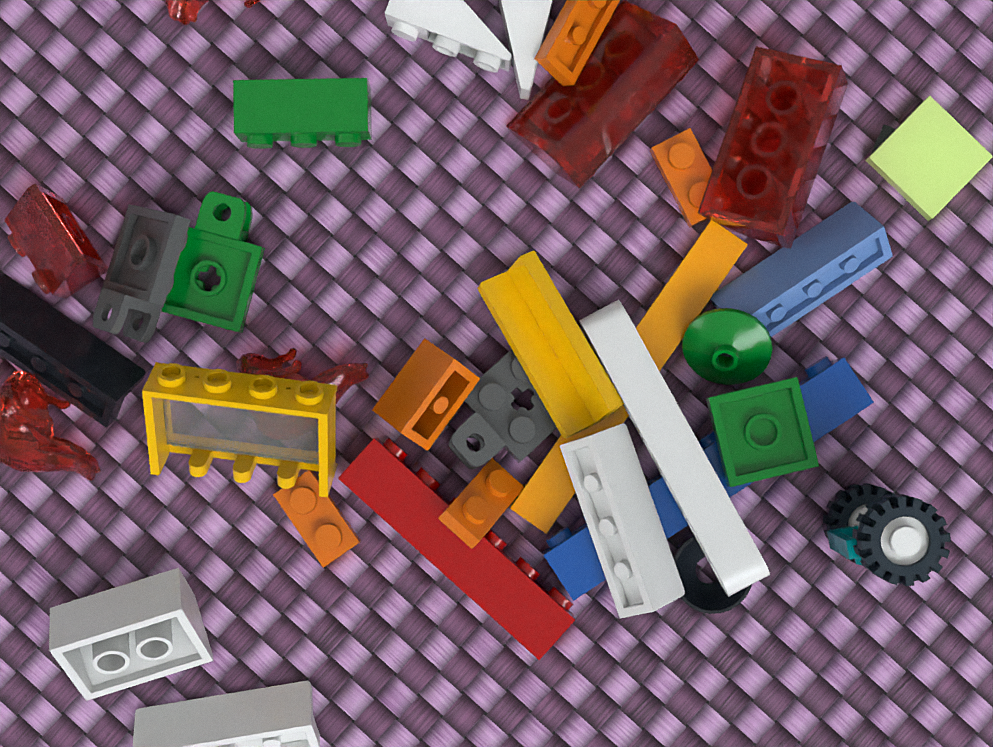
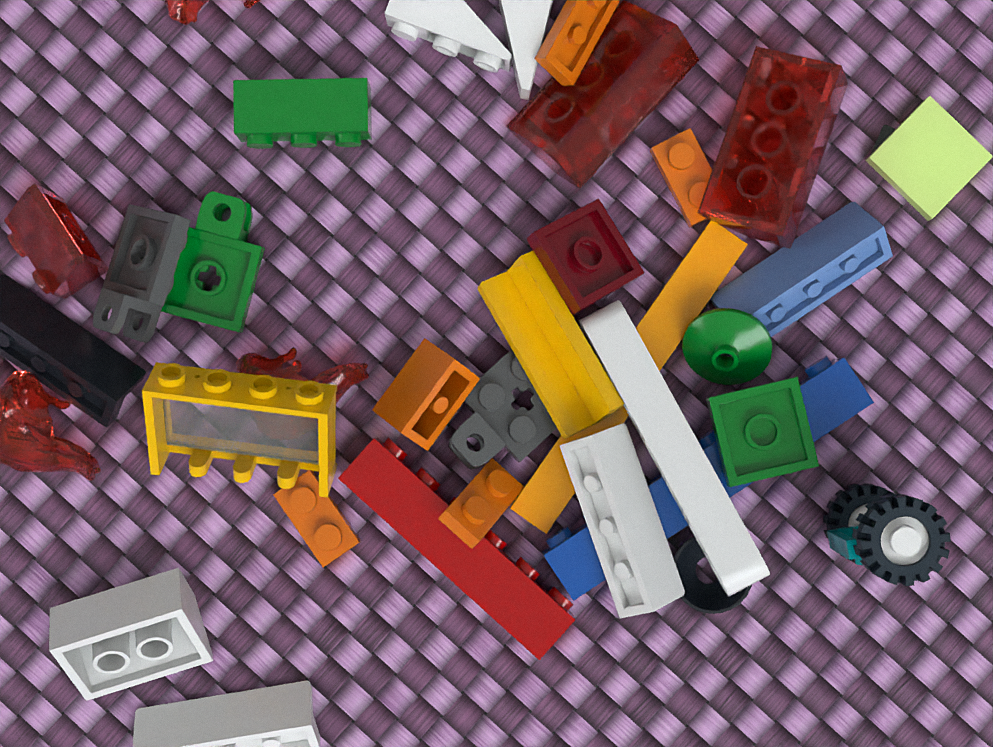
none -> dark red plate [526,198,645,315]

